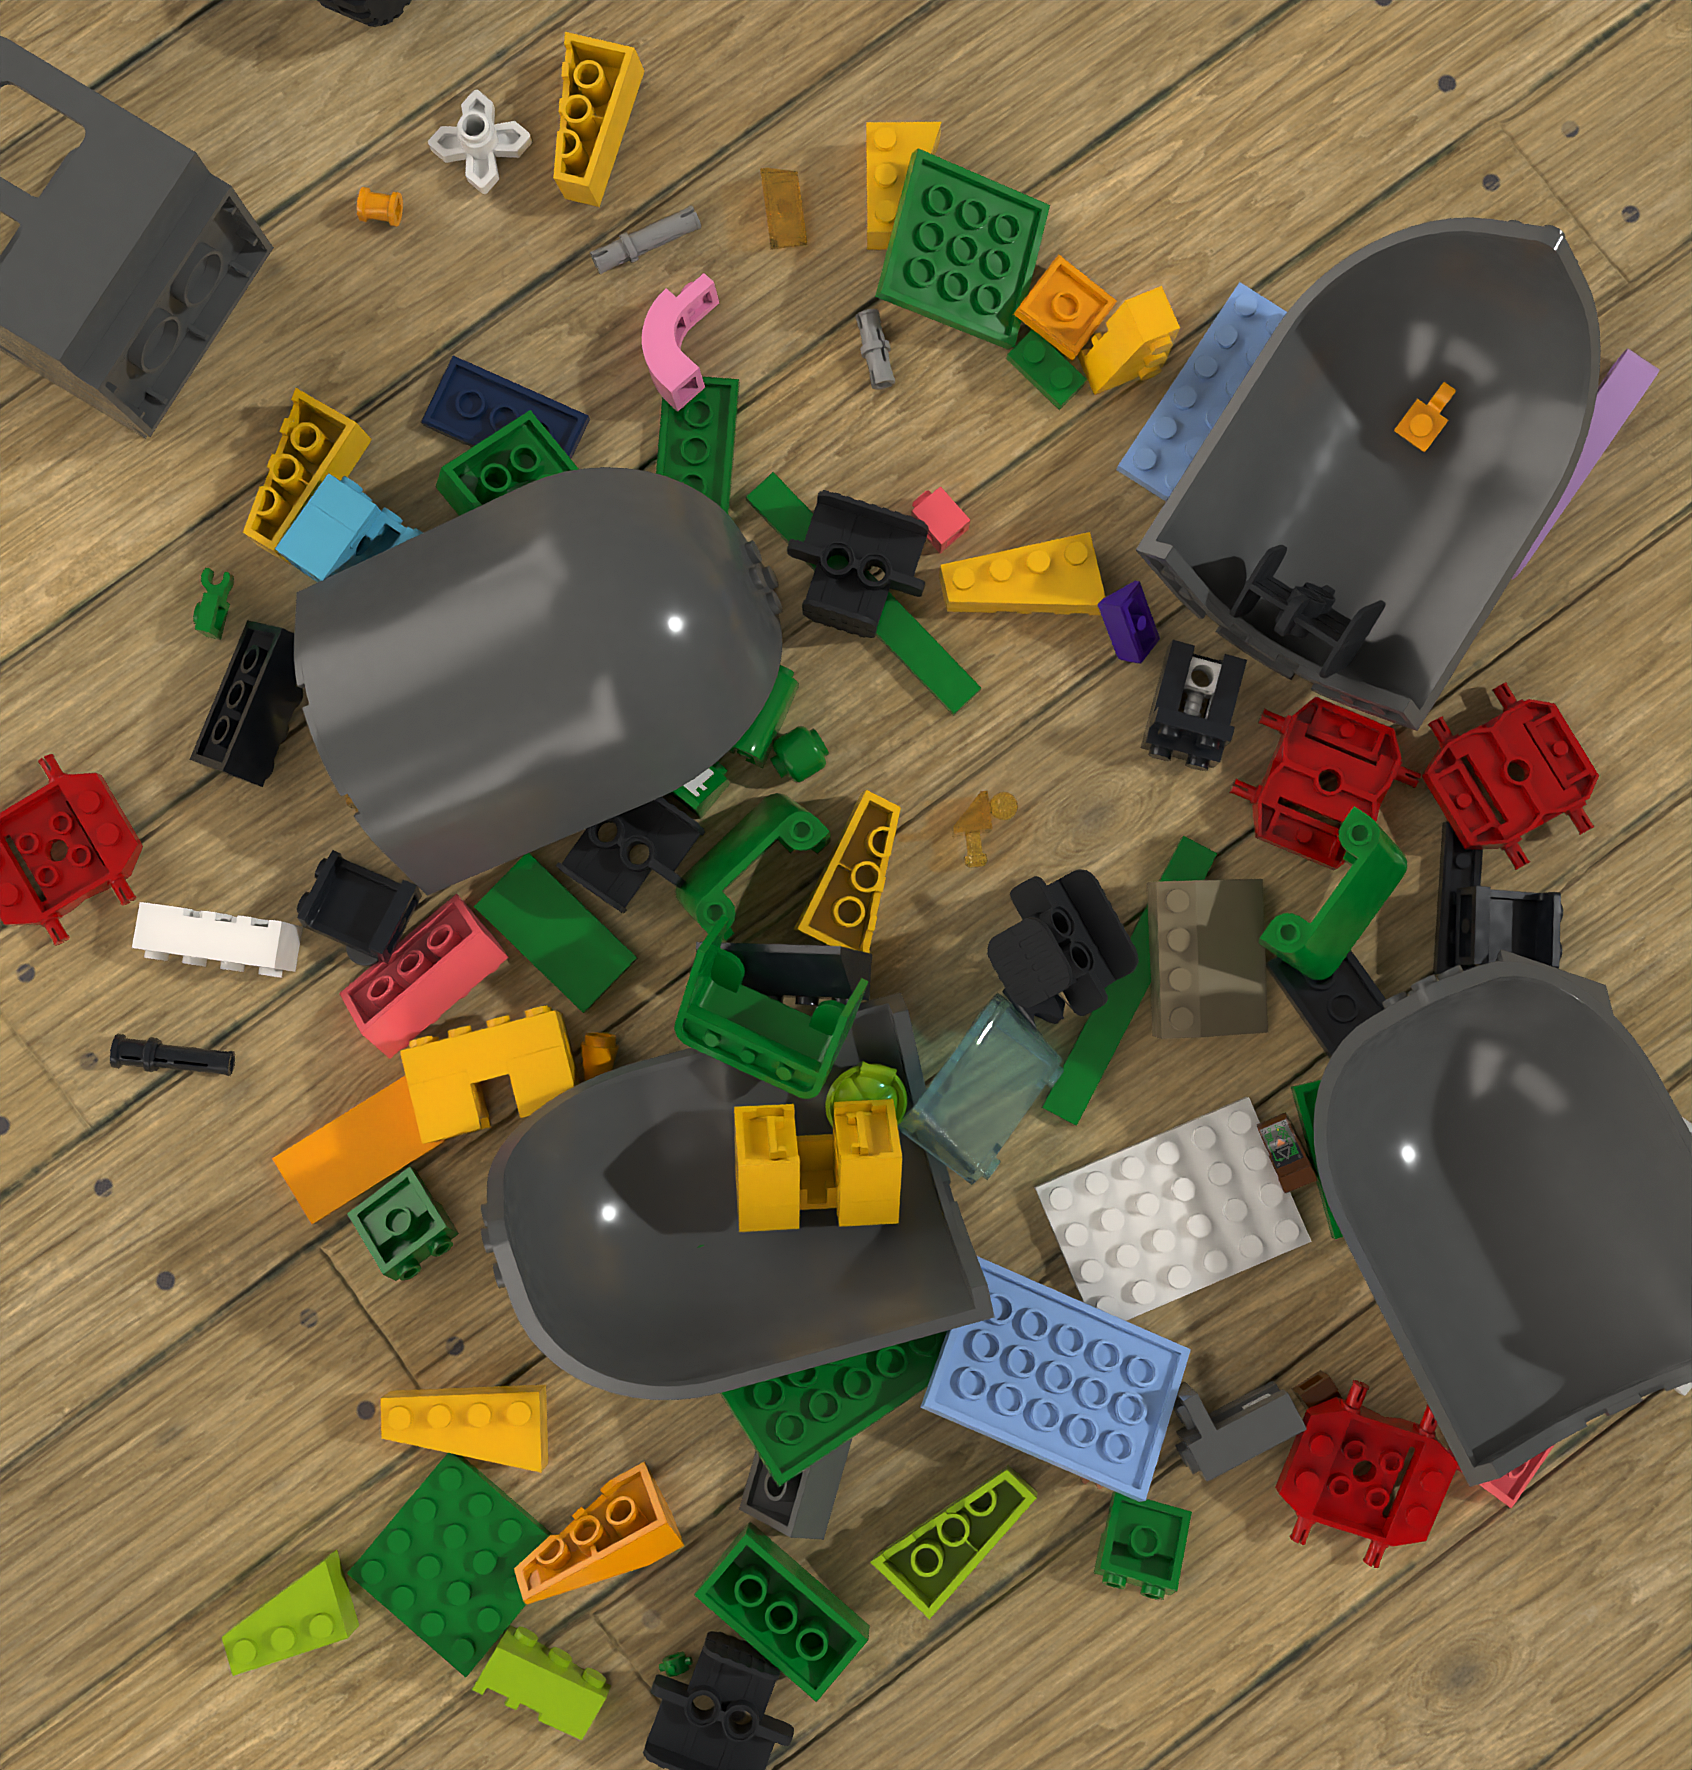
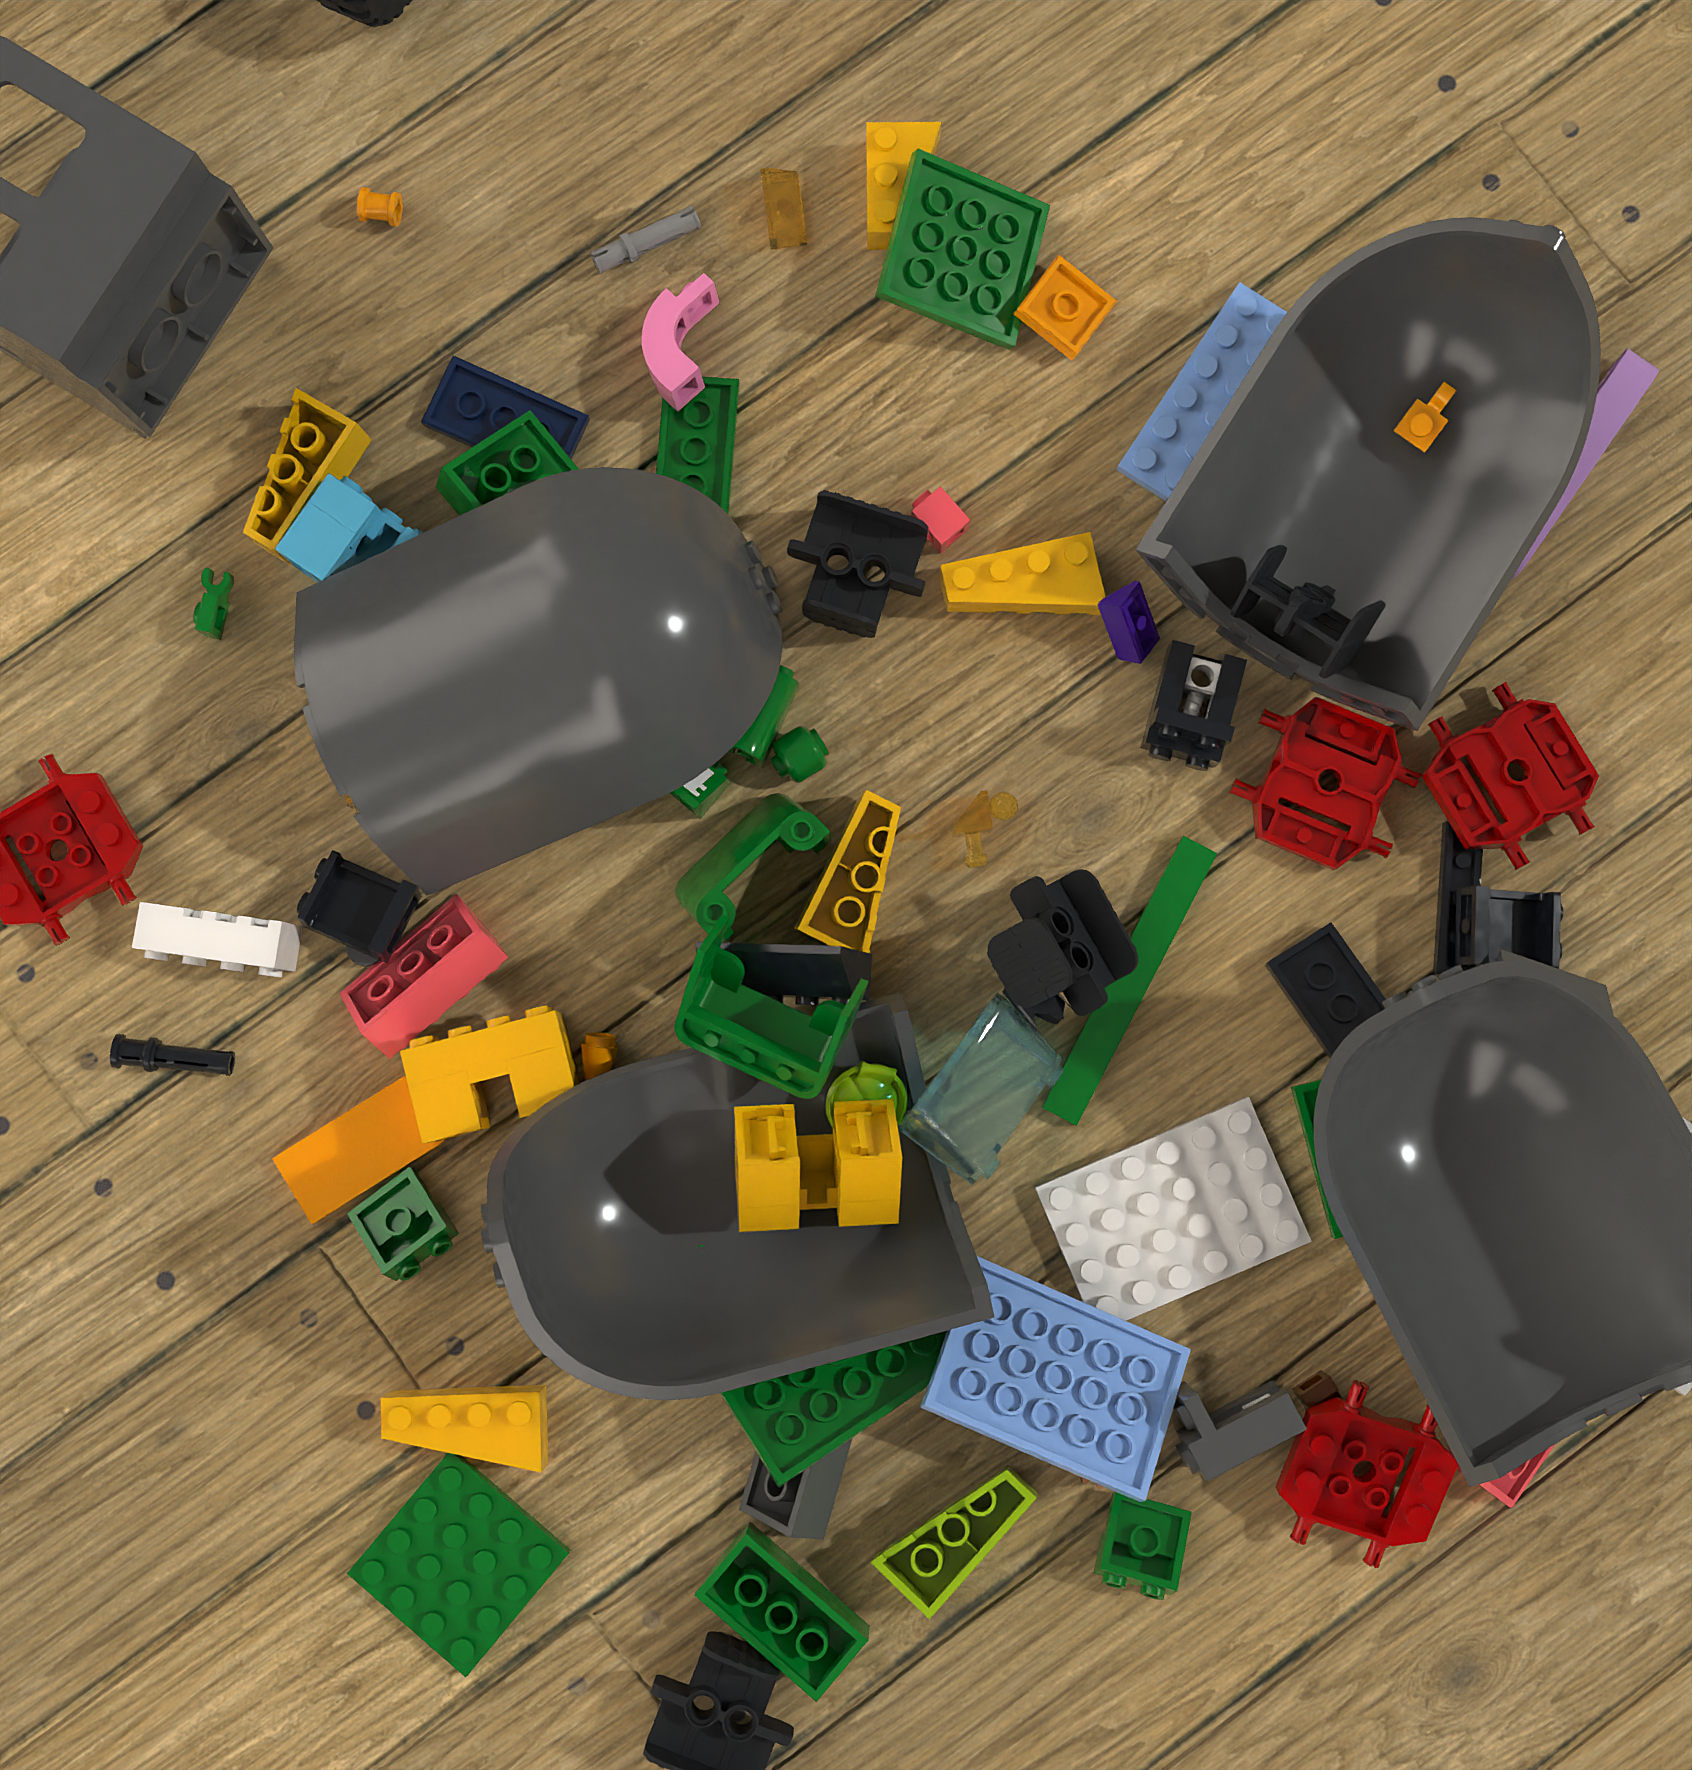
black slope [189,620,303,787] -> none
lime wedge [222,1549,359,1676] -> none
white plant [428,90,532,194] -> none
lime wedge [472,1625,611,1740] -> none
green tile [474,853,638,1013] -> none
light orange wedge [514,1461,684,1605] -> none
yellow wedge [553,32,645,207] -> none
black piece [556,797,705,913] -> none
green piece [659,1652,693,1677] -> none
green tile [746,472,981,716] -> none
light grey pin [855,309,895,390] -> none
green plate [1006,330,1087,410] -> none
yellow wedge [1077,286,1180,395] -> none
dark tan slope [1147,879,1268,1039] -> none
leg [1257,1112,1318,1193] -> none
green windscreen [1258,806,1407,980] -> none

